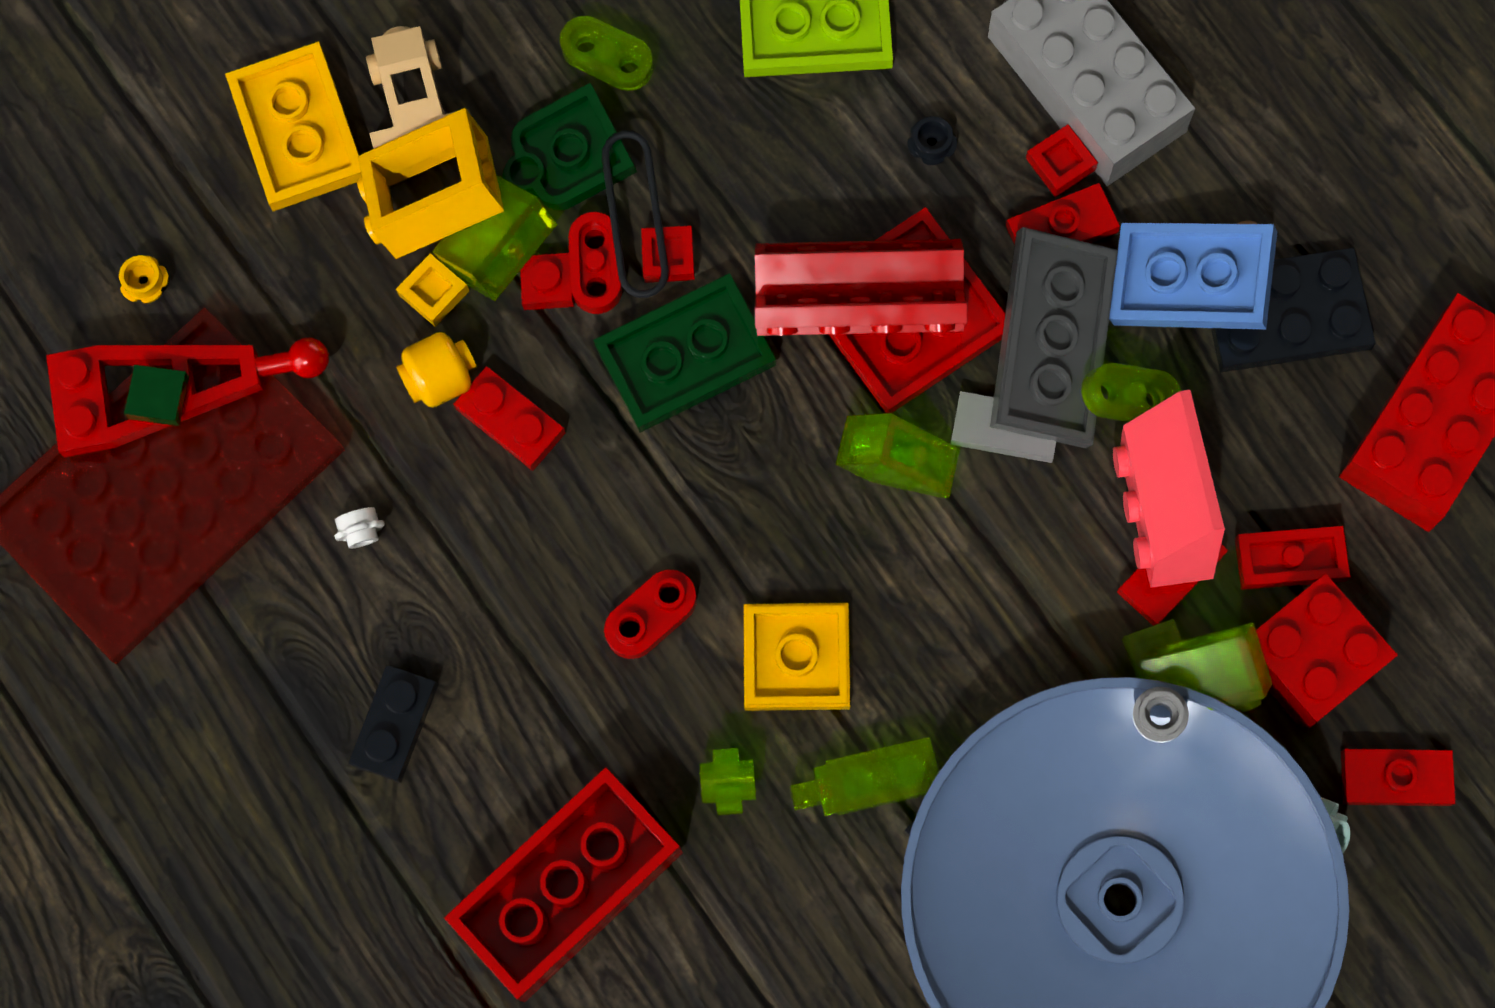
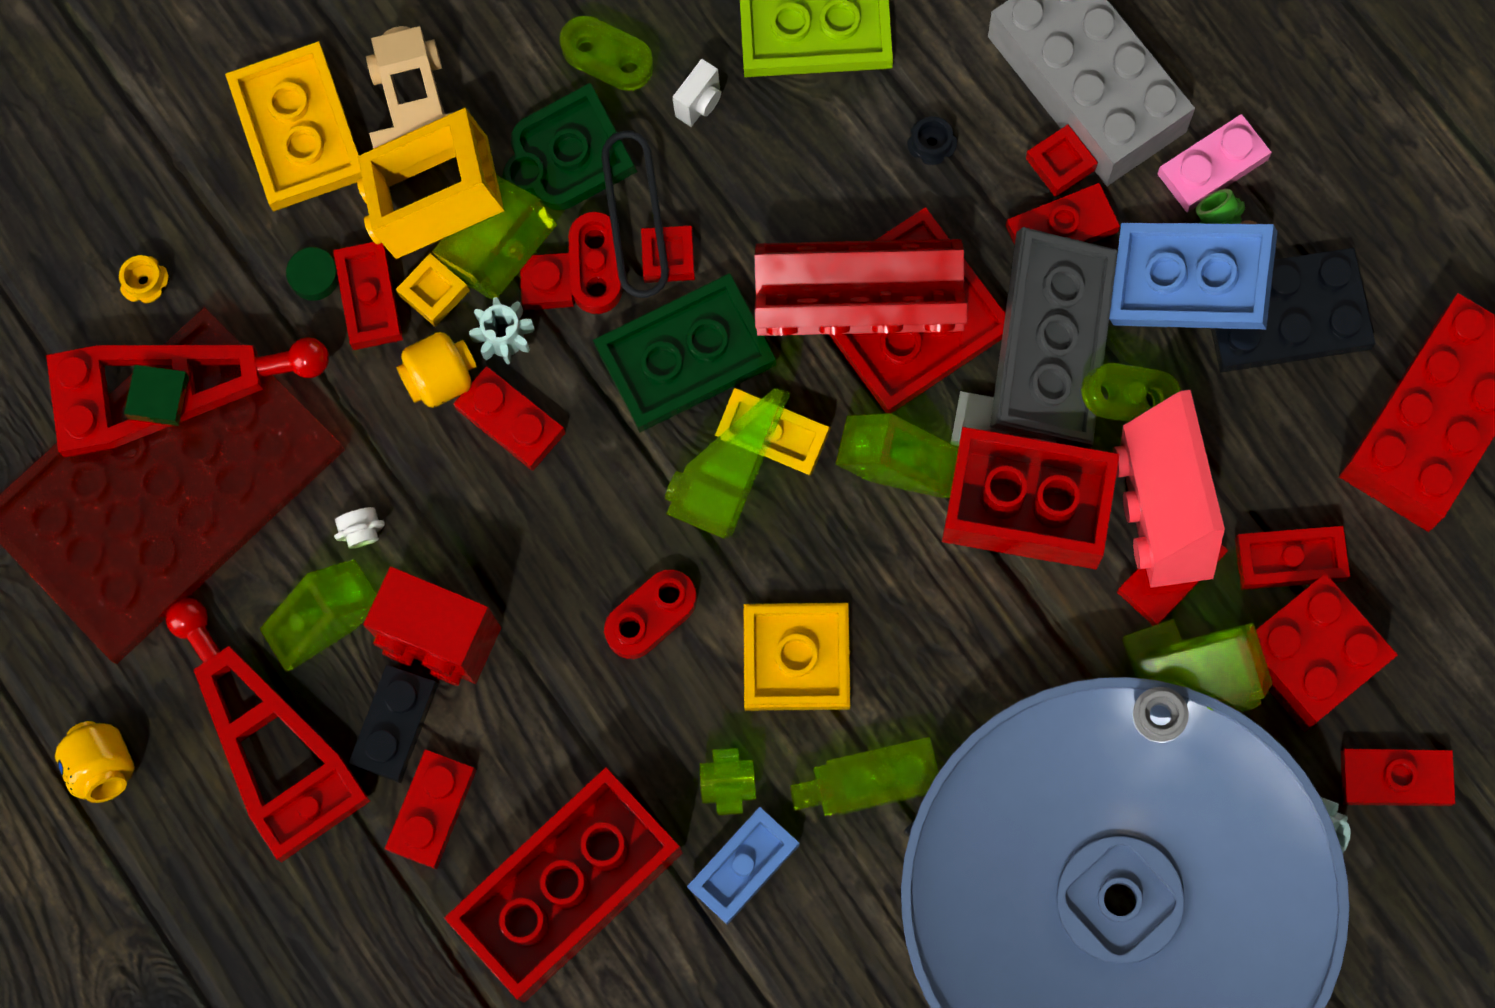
none -> yellow head [55,721,134,803]
none -> red plate [166,598,370,862]
none -> clear neon green slope [260,559,377,671]
none -> dark green tile [286,247,339,301]
none -> red plate [333,242,403,350]
none -> red brick [363,566,502,686]
none -> red plate [384,749,477,870]
none -> light aqua gear [469,297,535,364]
none -> clear neon green slope [665,388,791,539]
none -> white plate [673,59,721,127]
none -> medium blue plate [687,807,800,925]
none -> yellow plate [715,388,832,475]
none -> red brick [942,427,1120,570]
none -> bright pink plate [1158,114,1272,213]
none -> bright green plate [1196,189,1245,224]

